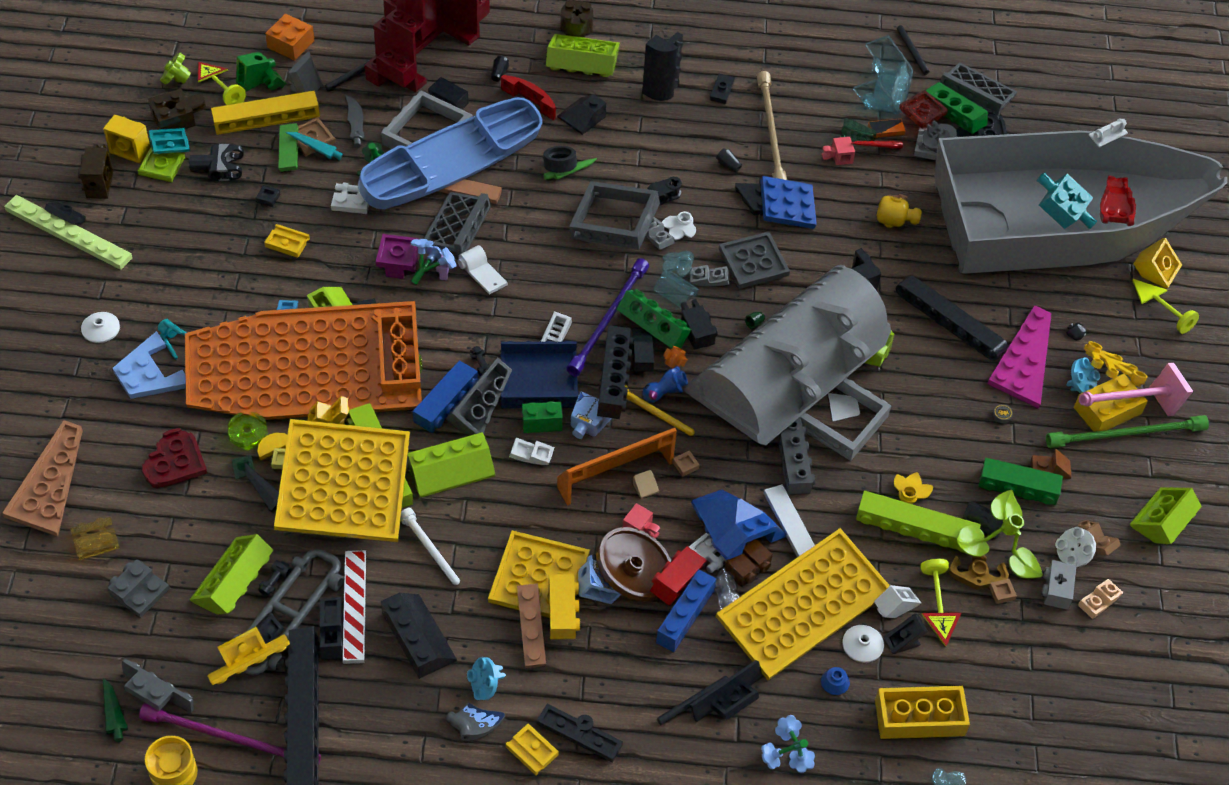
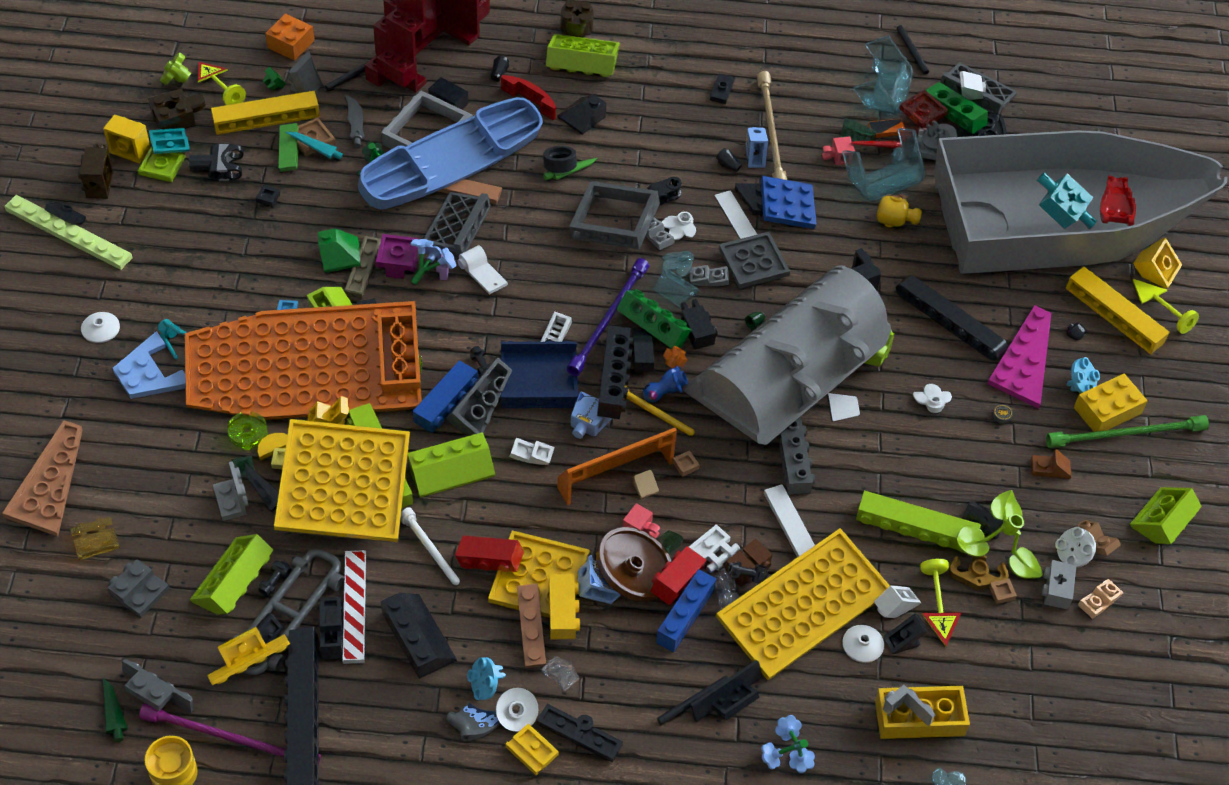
dark red plate [142,428,208,488] -> none
green torso [236,52,276,92] -> none
yellow plate [264,224,310,258] -> none
white plate [331,182,369,214] -> none
green brick [522,401,563,433] -> none
black brick [642,32,683,101] -> none
blue wedge [691,489,786,560] -> none
light grey window [799,378,891,461] -> none
blue cone [821,667,850,695] -> none
yellow plate [894,472,933,504] -> none
green brick [978,457,1063,505] -> none
bright pink tile [1079,363,1193,416] -> none
yellow plant [1084,341,1148,387] -> none
white hinge [1089,118,1128,148] -> none
none -> light grey bracket [213,461,249,521]
none -> green slope [318,228,361,273]
none -> dark tan tile [344,236,381,298]
none -> red brick [455,535,524,572]
none -> white dish [496,688,539,731]
none -> clear bracket [541,656,579,691]
none -> clear green slope [656,530,683,554]
none -> white sticker [715,190,757,239]
none -> black bar [728,561,768,584]
none -> light blue torso [746,127,768,168]
none -> clear light blue windscreen [842,128,925,201]
none -> light grey bracket [883,685,935,726]
none -> white plate [913,384,952,413]
none -> white slope [960,71,986,100]
none -> yellow brick [1066,267,1170,354]

